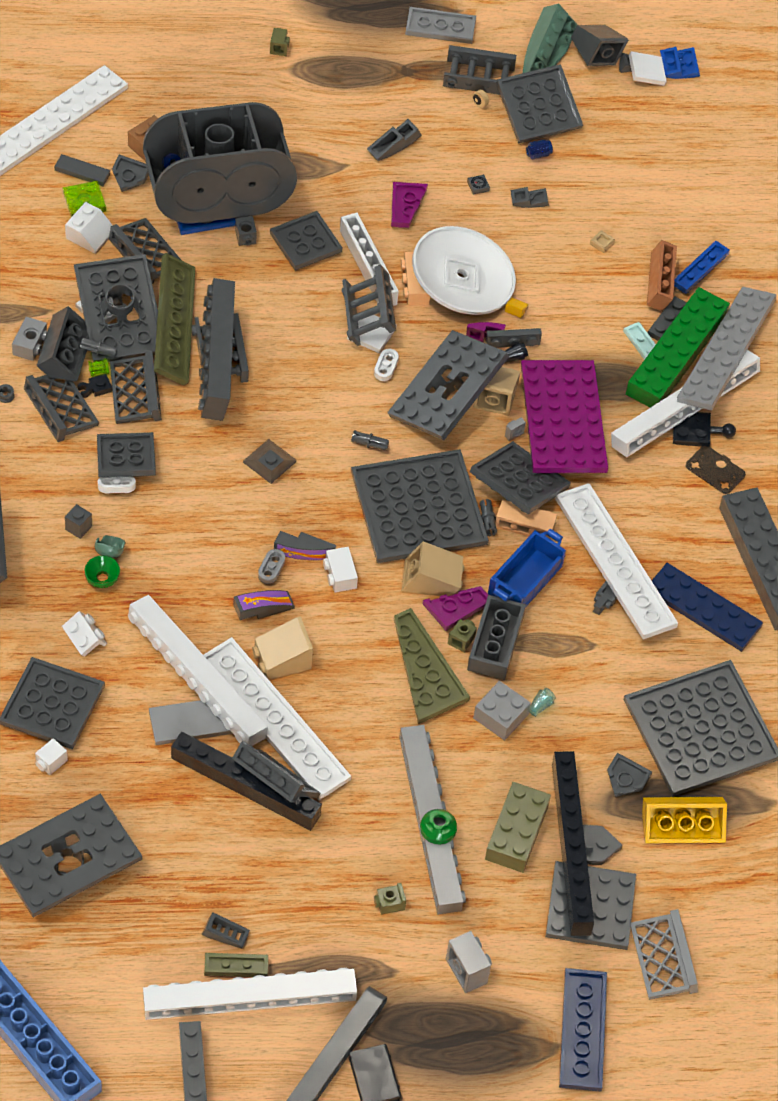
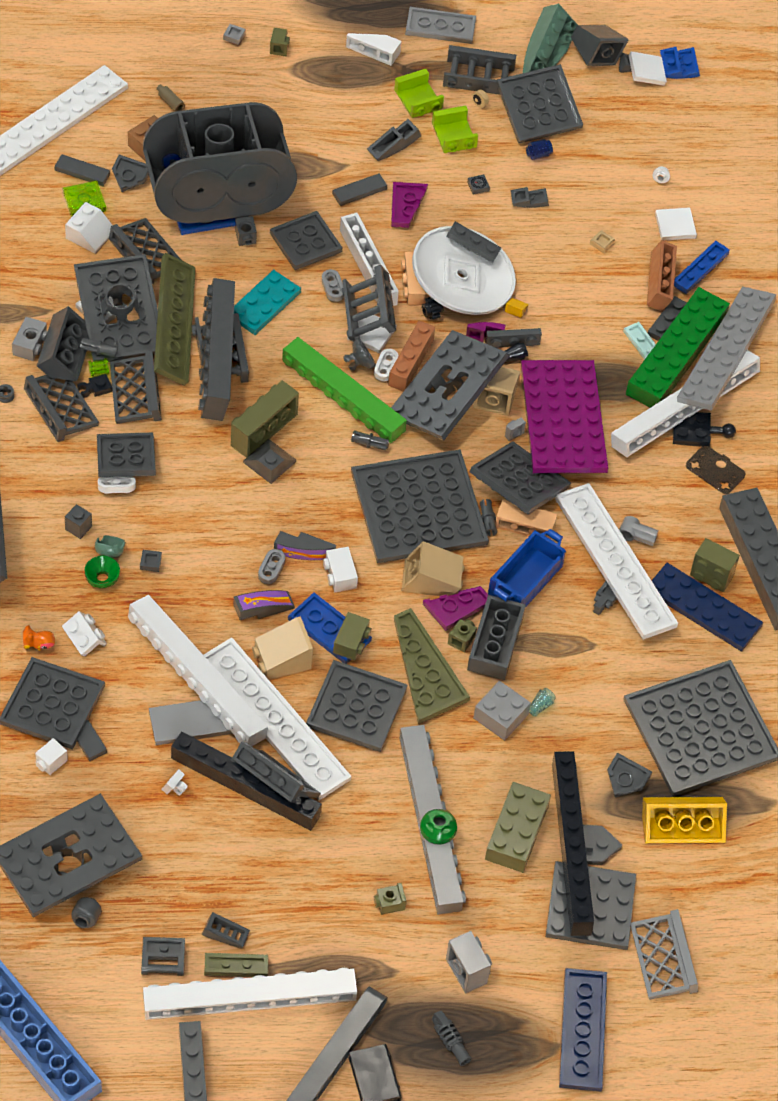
none -> orange animal [23,625,55,651]
none -> dark grey head [71,897,102,929]
none -> dark grey tile [77,720,107,762]
none -> dark grey plate [140,550,162,572]
none -> dark grey plate [141,937,185,976]
none -> dark tan cylinder [157,84,185,111]
none -> white tile [161,769,188,796]
none -> light grey plate [223,24,246,45]
none -> olive brick [231,380,299,458]
none -> teal plate [234,269,301,335]
none -> bright green brick [282,337,407,444]
none -> blue tile [288,593,372,664]
none -> dark grey plate [306,660,408,752]
none -> light grey plate [322,269,344,302]
none -> dark grey tile [332,173,387,206]
none -> olive brick [333,612,372,660]
none -> dark grey hair [343,338,376,371]
none -> white slope [346,33,401,66]
none -> nougat brick [388,320,435,392]
none -> lime panel [394,69,444,118]
none -> black gear [422,297,444,319]
none -> lime panel [432,105,478,153]
none -> dark grey hinge [432,1010,472,1066]
none -> dark grey plate [446,221,501,263]
none -> light grey piece [619,516,659,546]
none -> white plate [653,166,670,183]
none -> white tile [655,208,697,241]
none -> olive brick [690,538,740,592]

